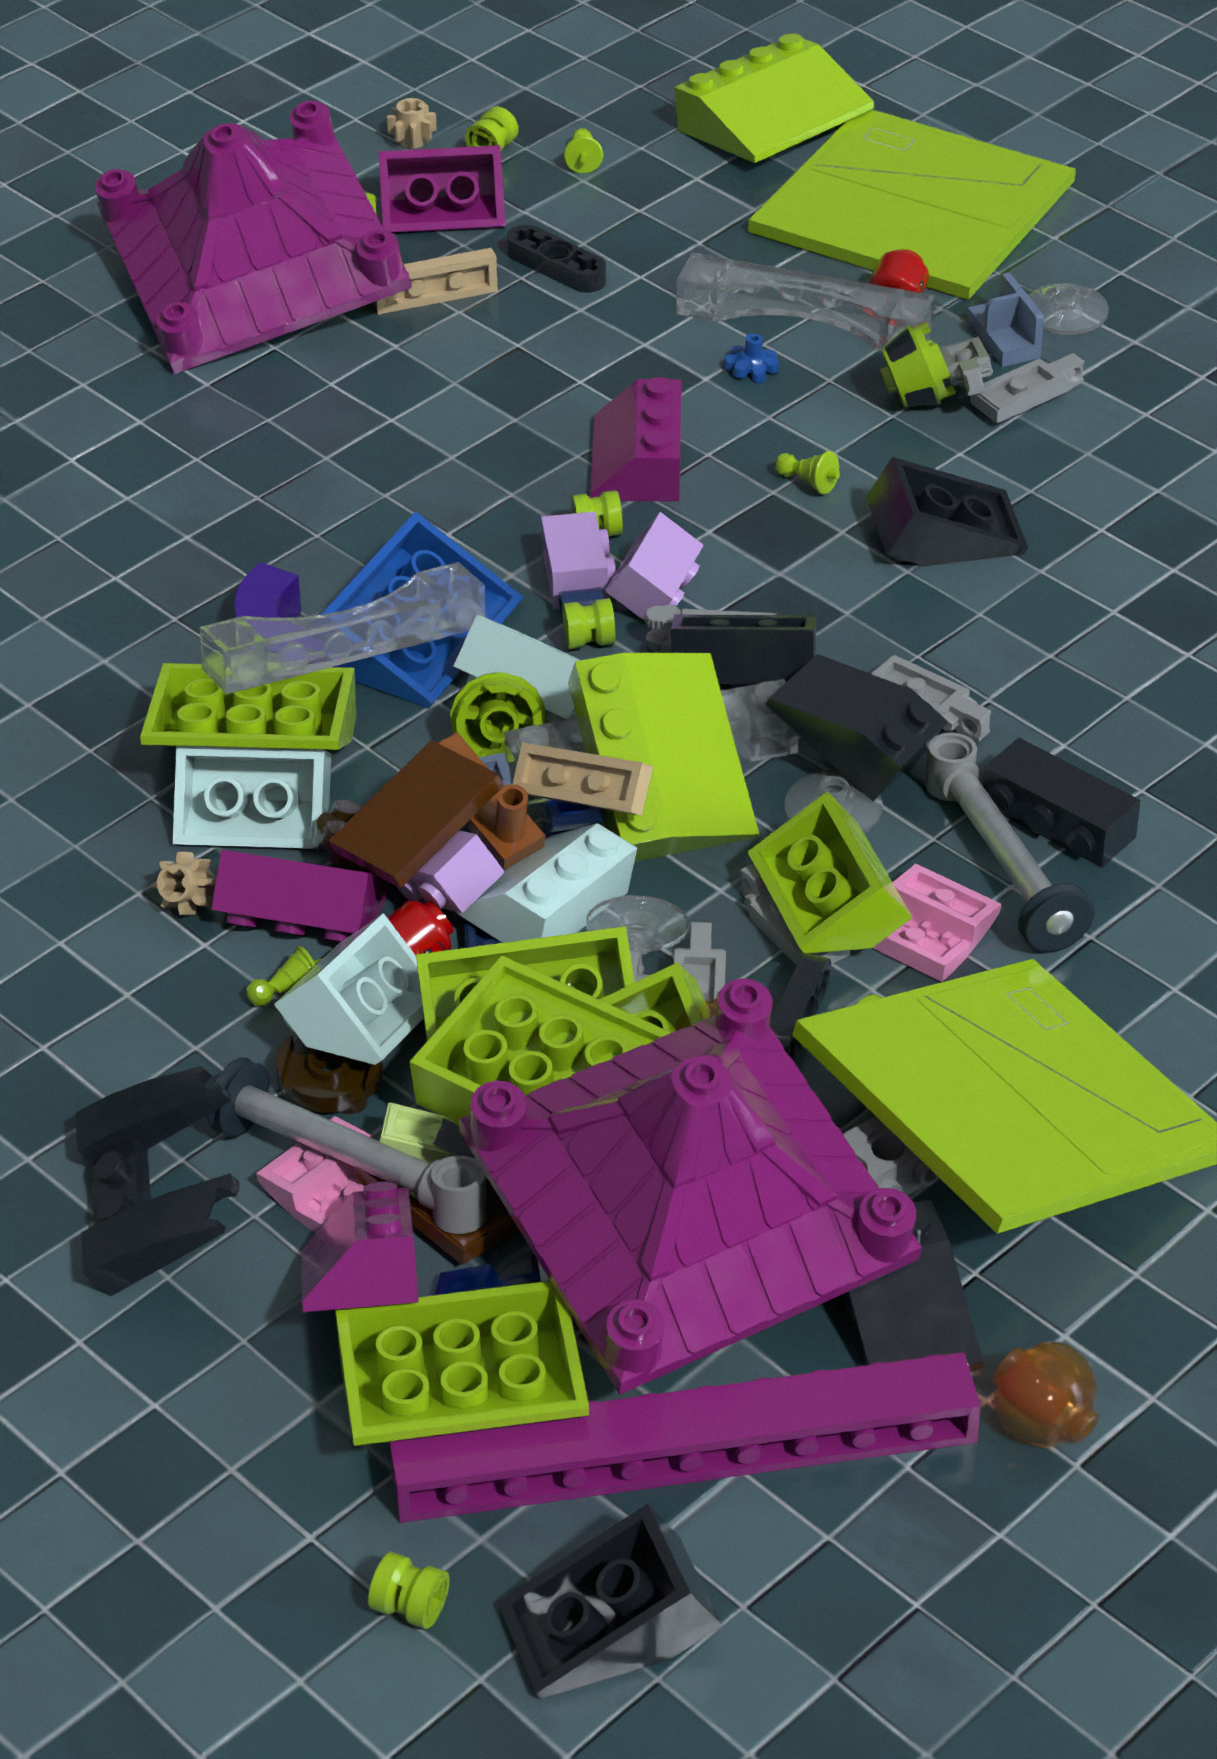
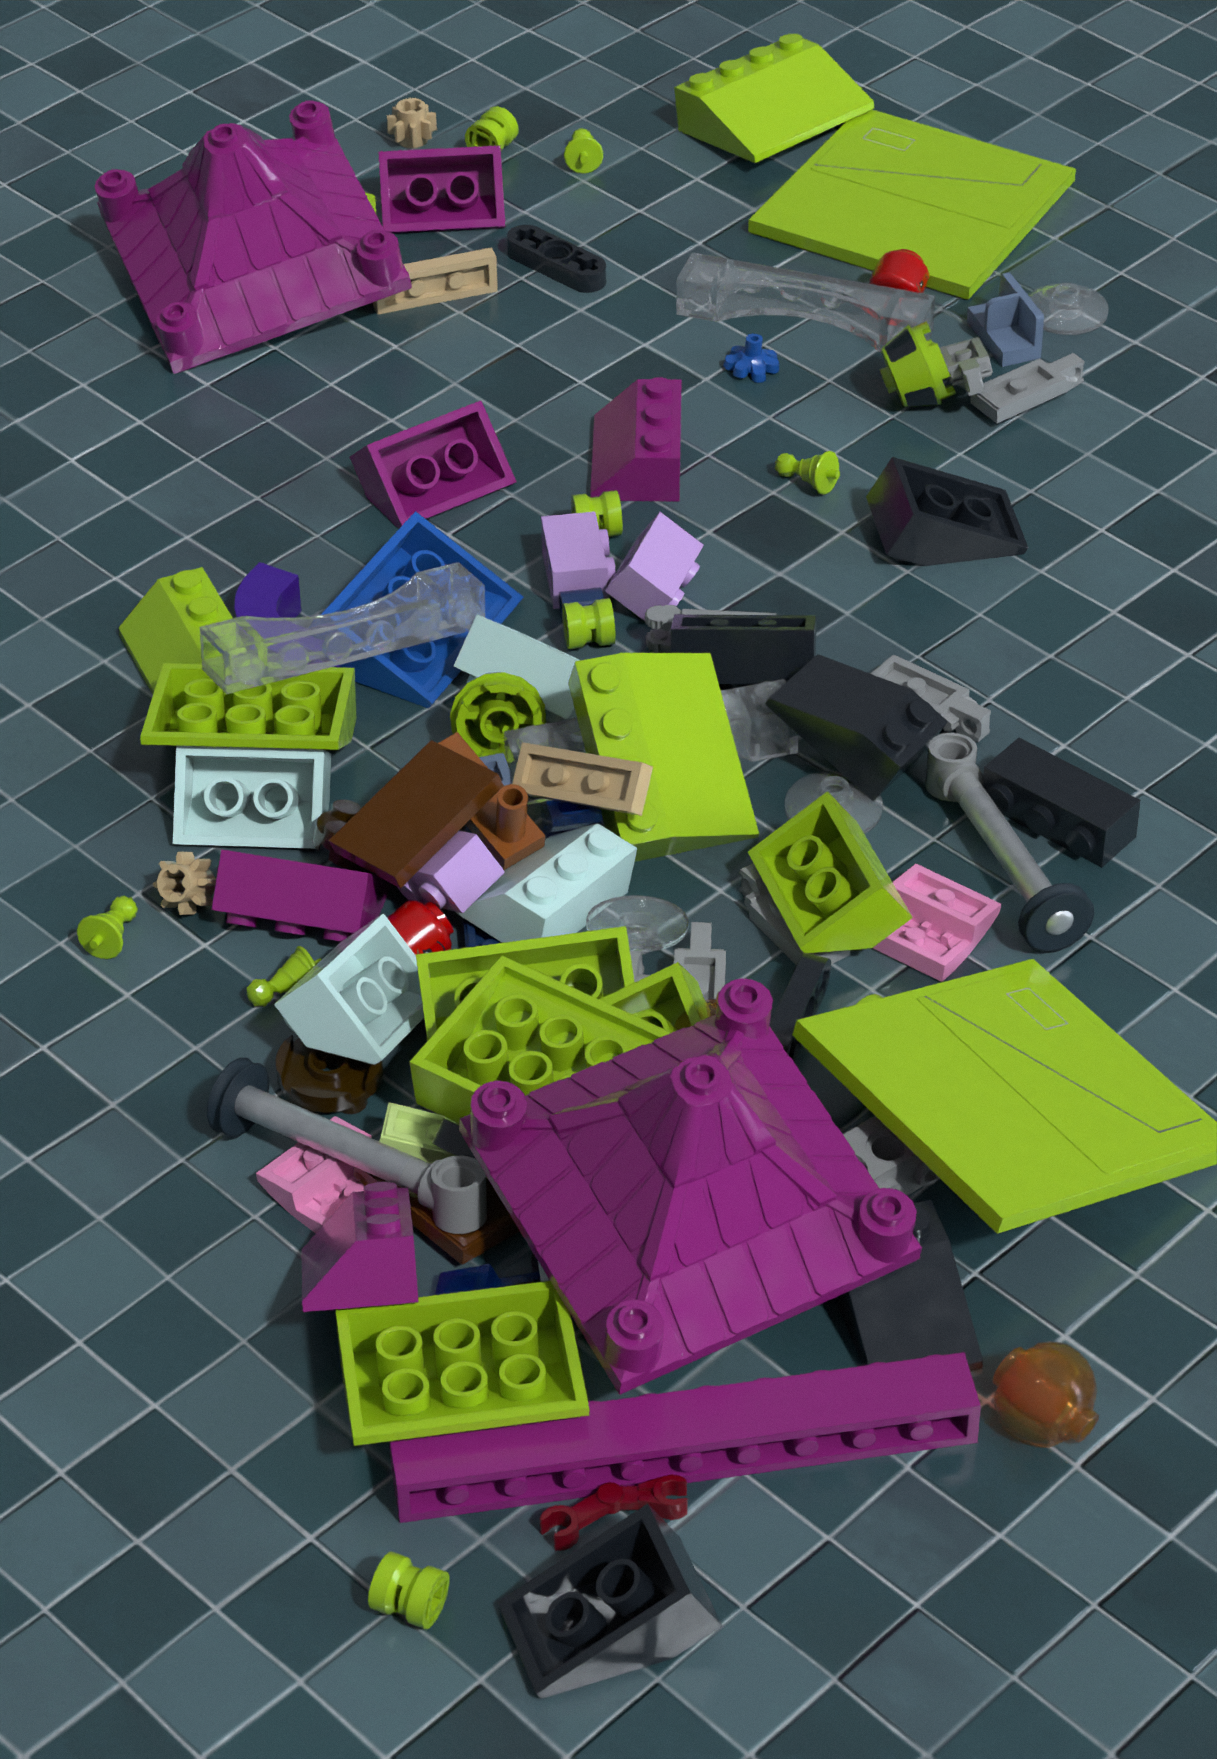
black wedge [75,1066,240,1296] -> none
none -> lime piece [77,896,138,959]
none -> lime slope [118,567,252,694]
none -> magenta slope [349,400,516,529]
none -> dark red piece [540,1474,688,1551]

